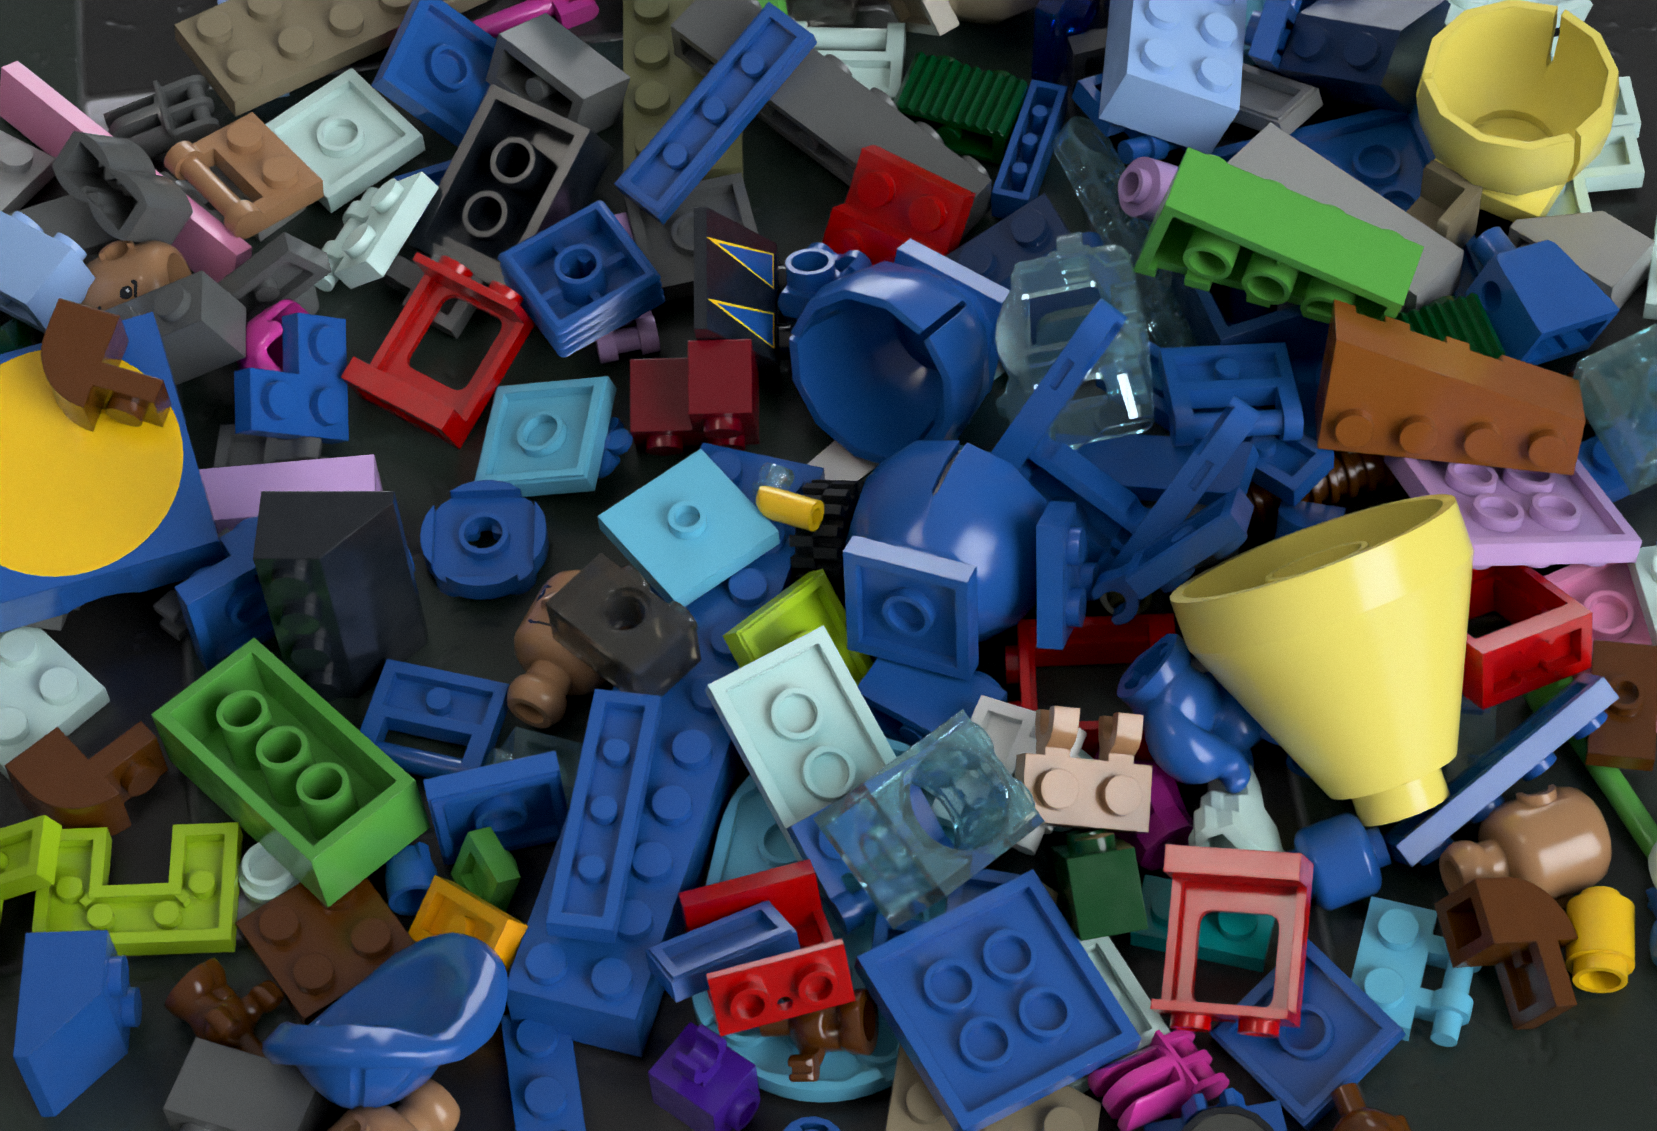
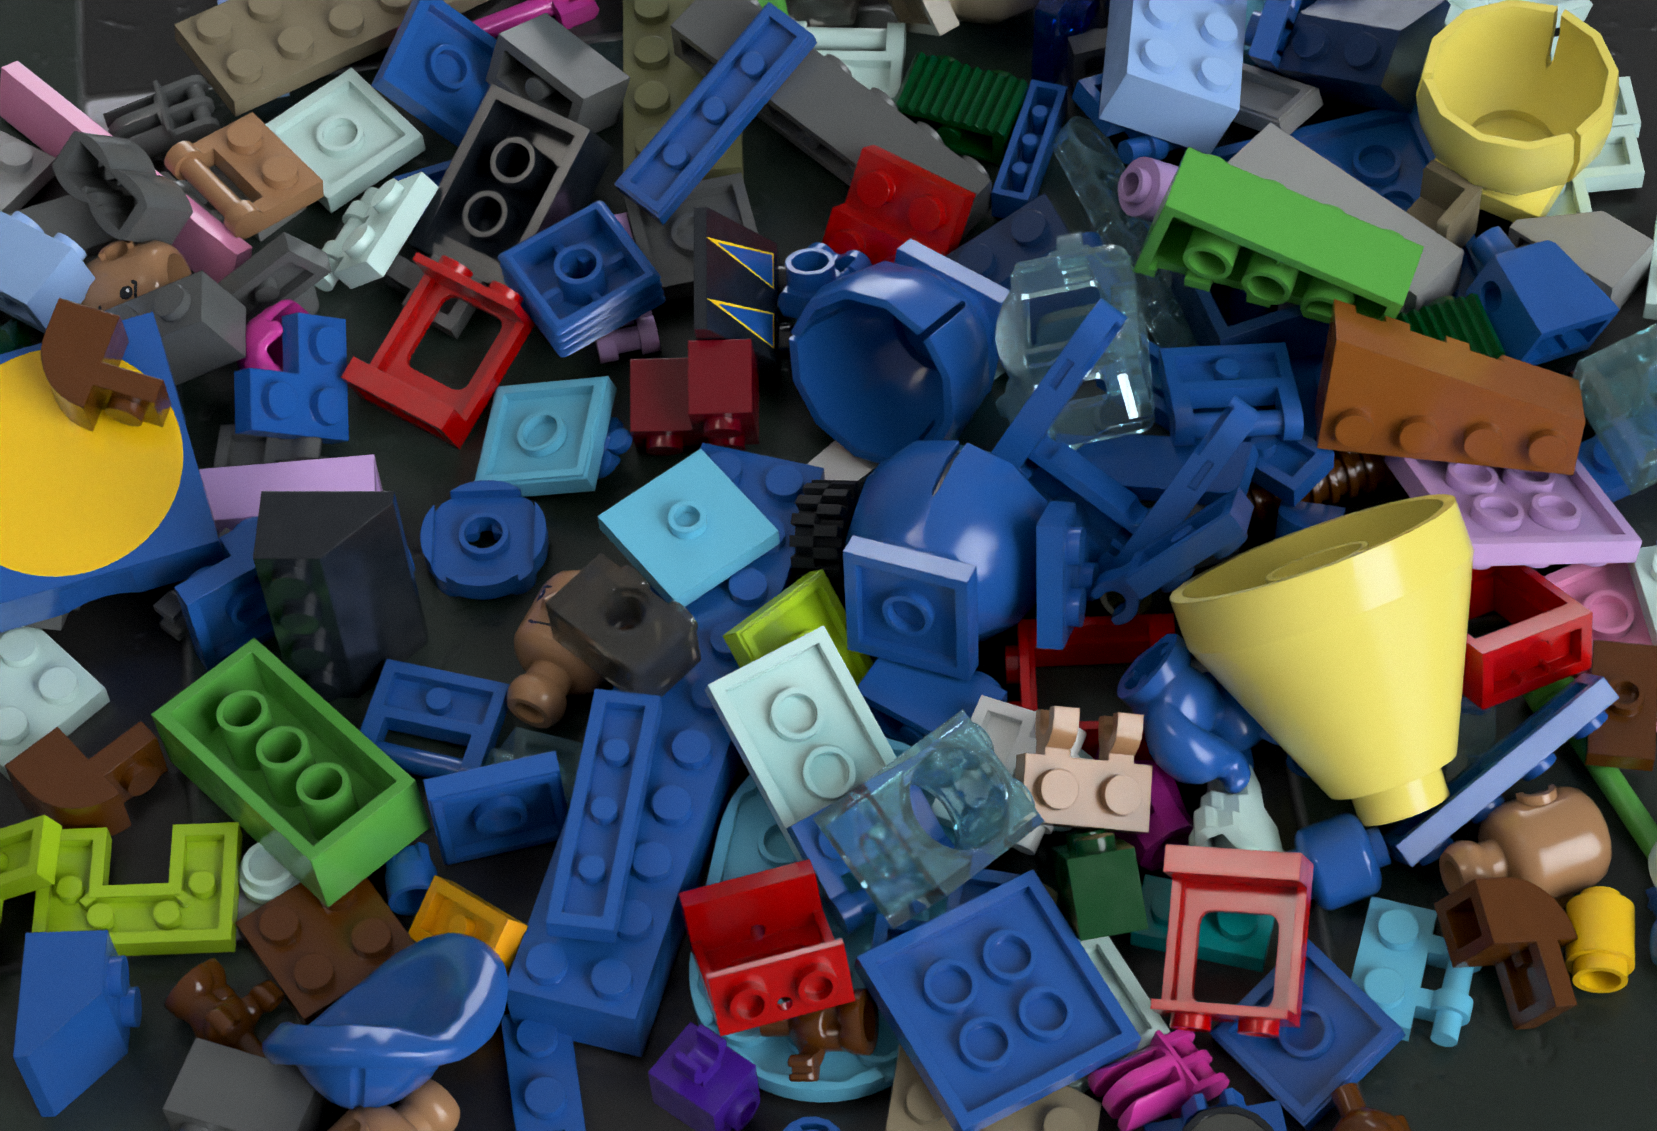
bright green plate [451,826,521,912] -> none
blue tile [645,900,800,1003] -> none
yellow arm [751,462,824,532] -> none

